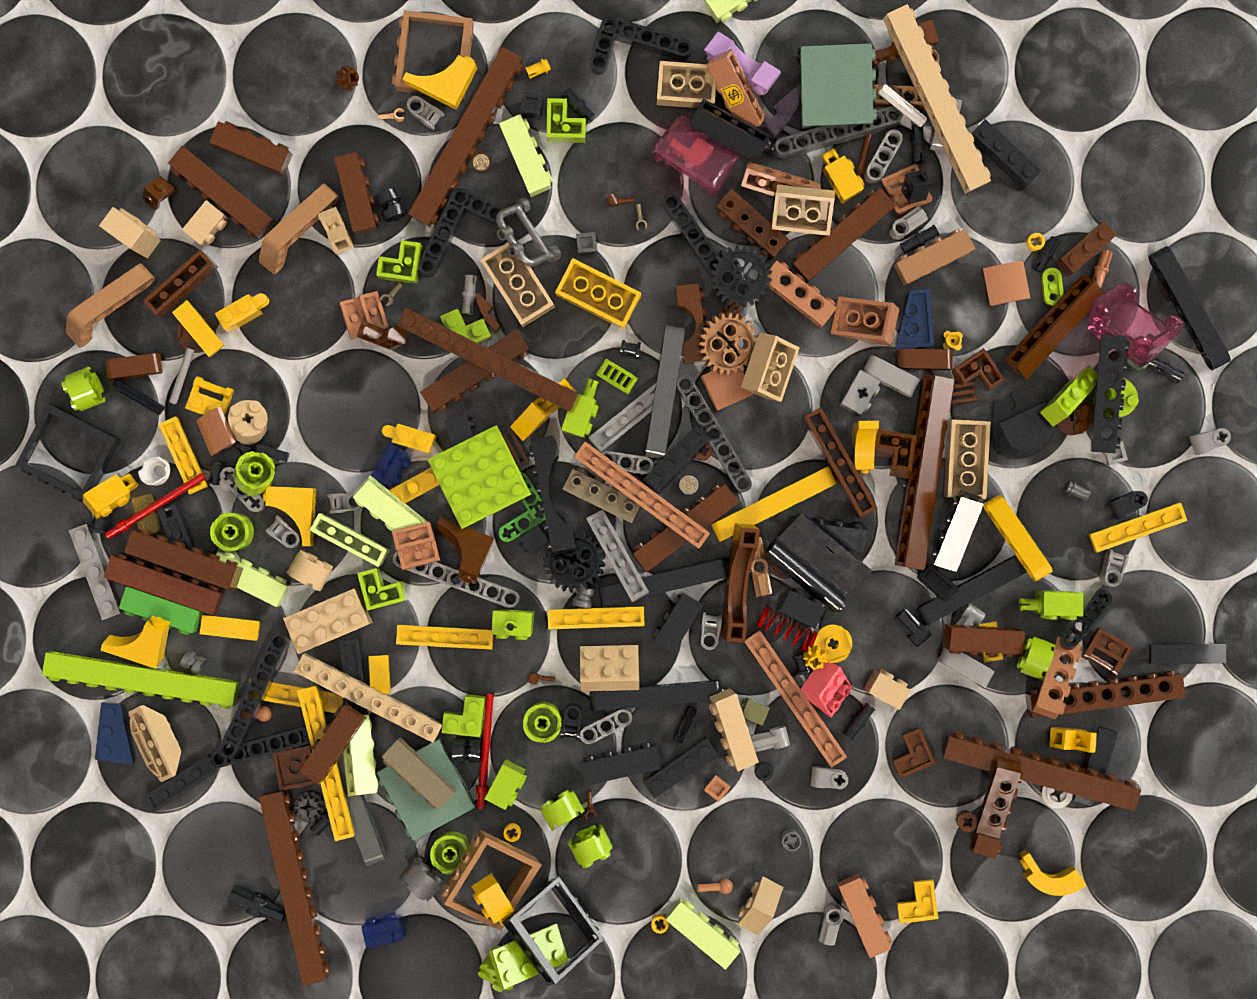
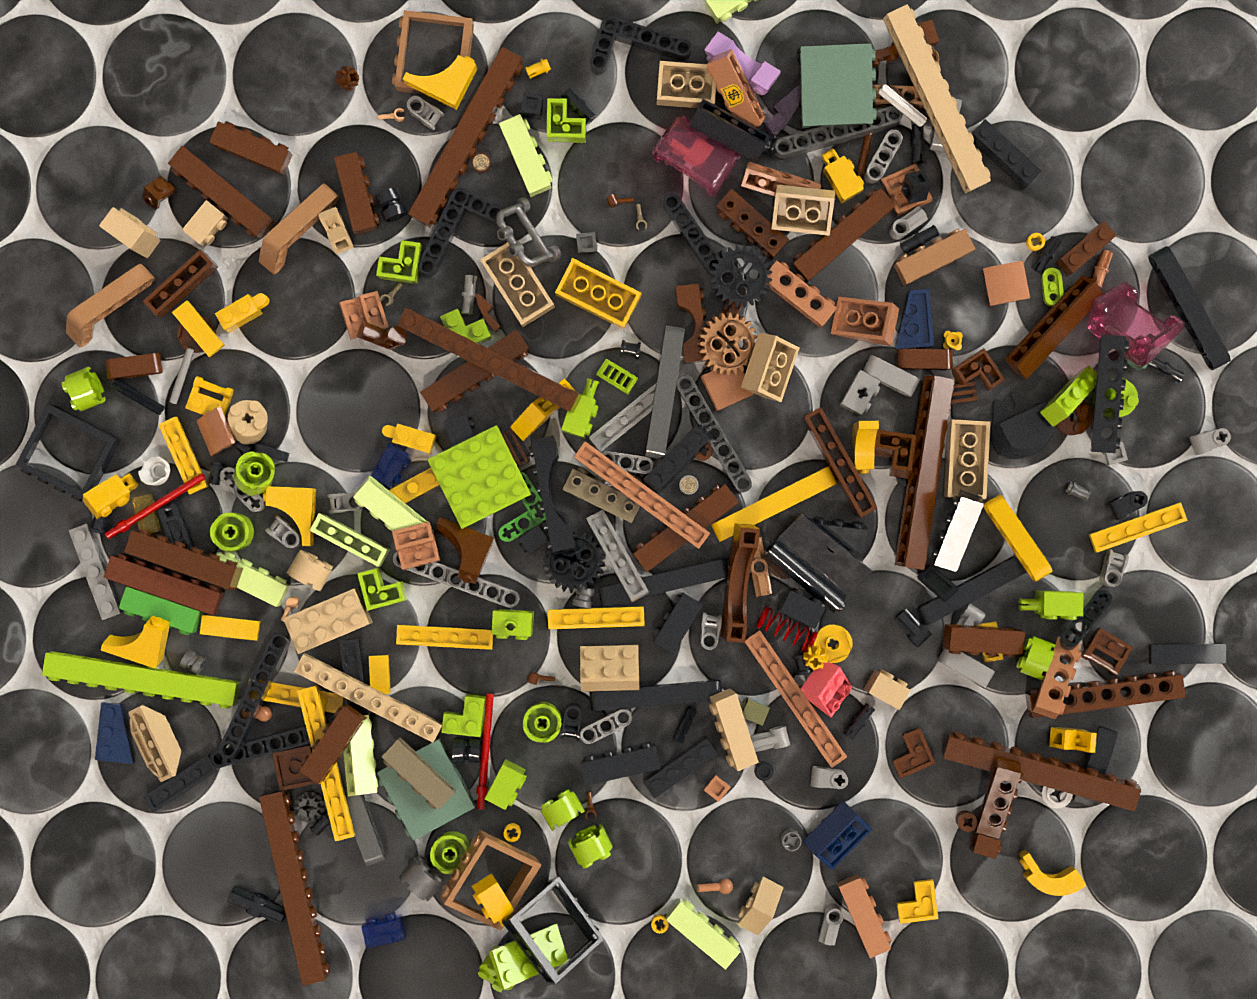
none -> light nougat hand [281,596,300,622]
none -> dark blue slope [803,801,873,870]

